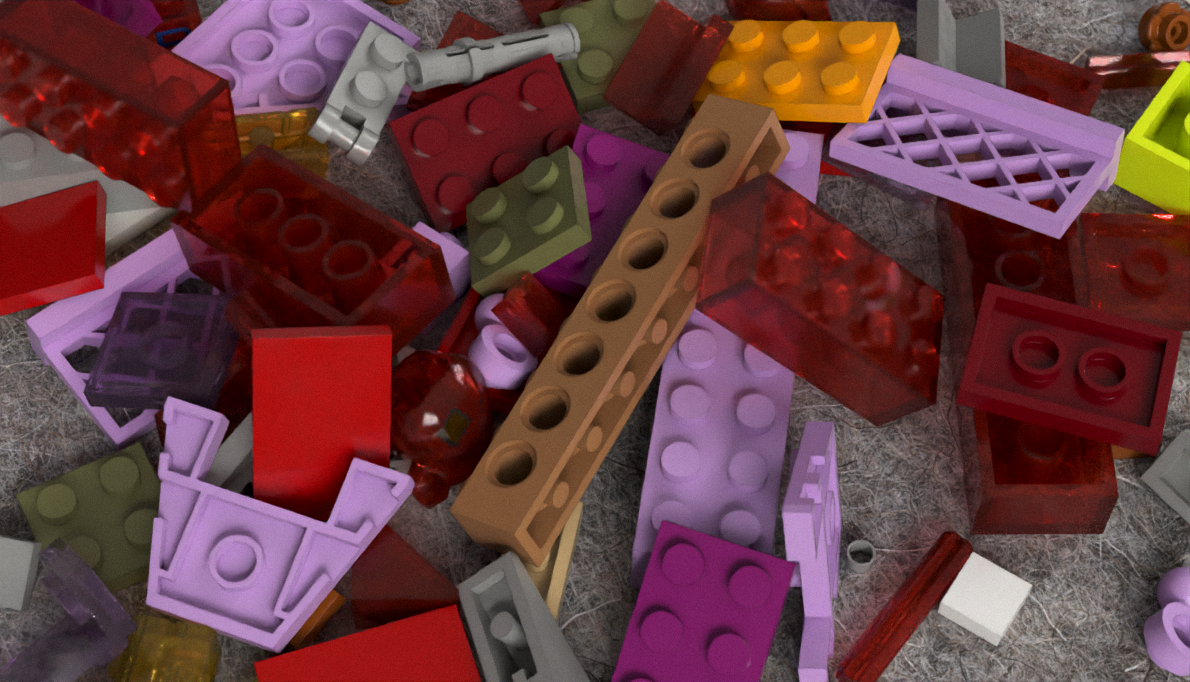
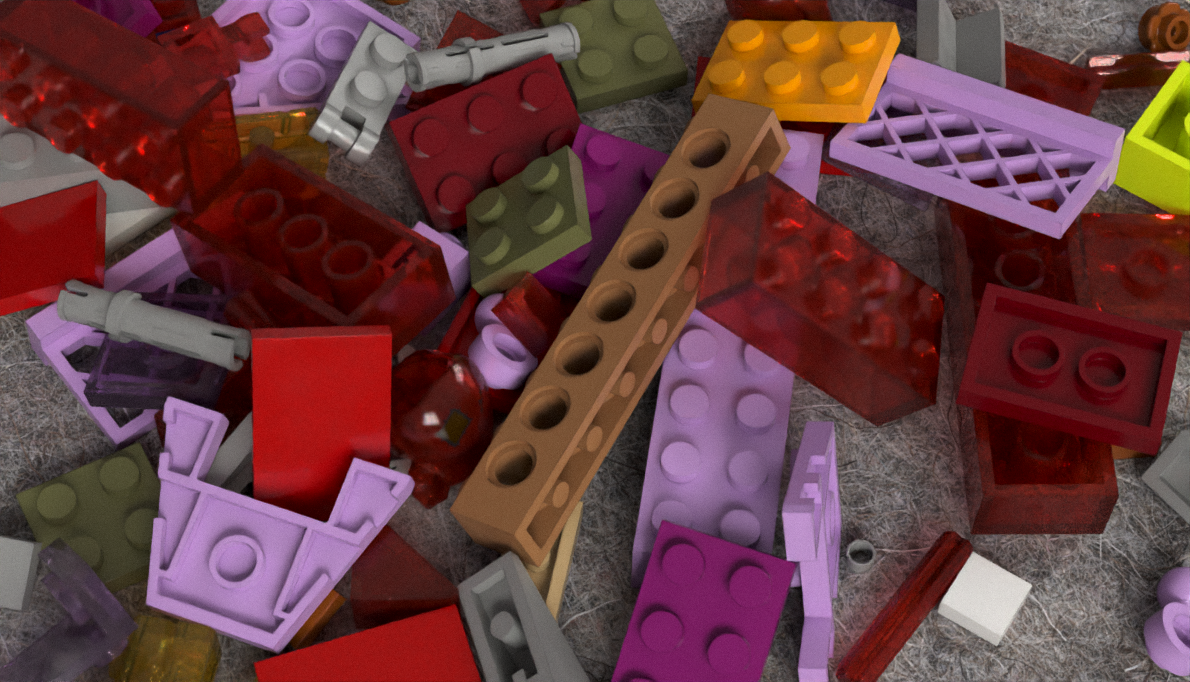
clear red panel [603,0,735,136] -> none
none -> light grey pin [57,279,251,371]
none -> clear red plate [157,12,270,94]

